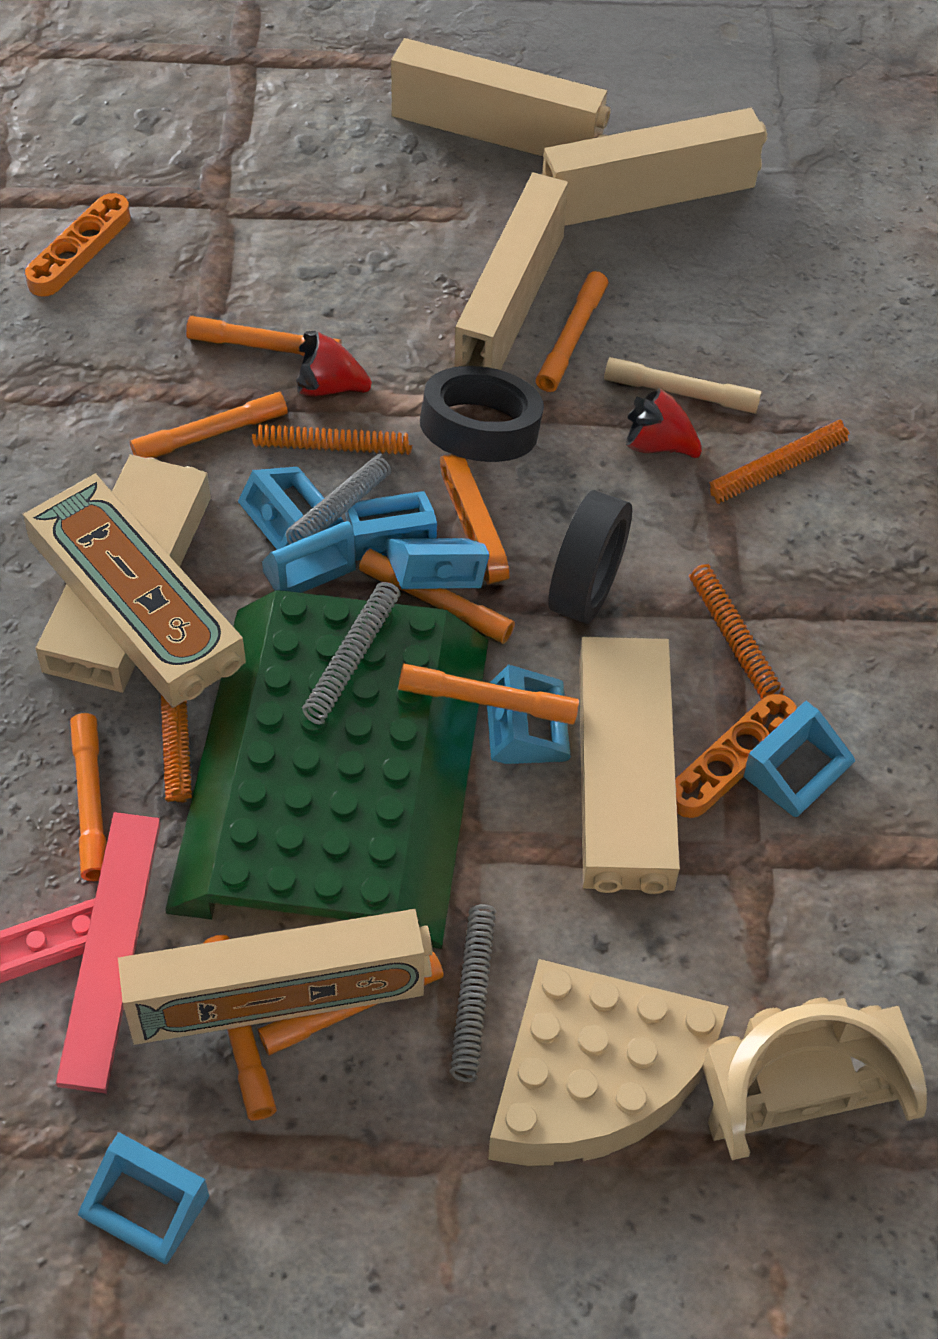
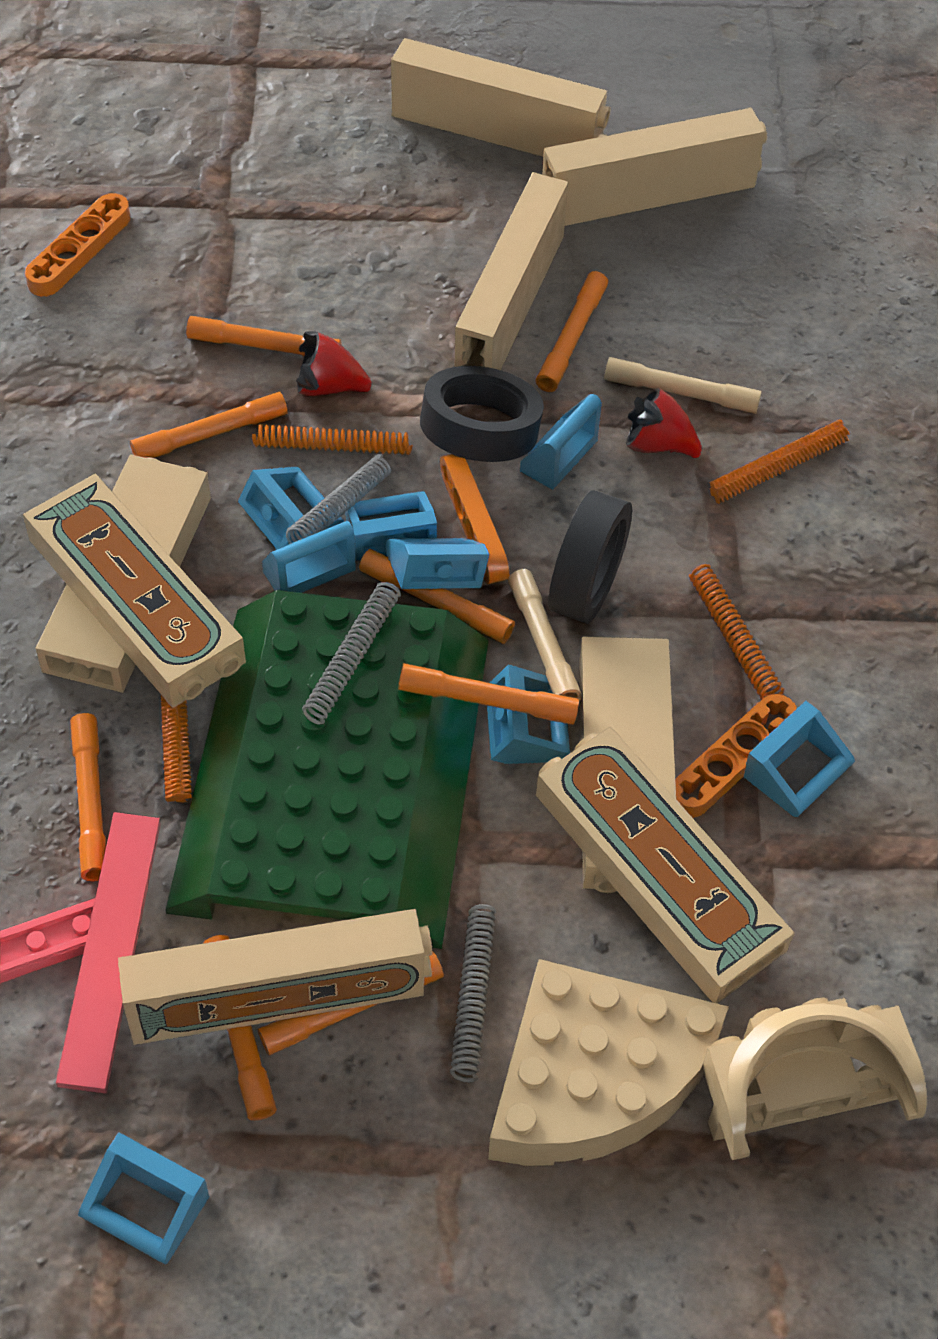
none -> tan piece [508,569,582,701]
none -> dark azure tile [520,394,602,490]
none -> brick [536,726,795,1003]

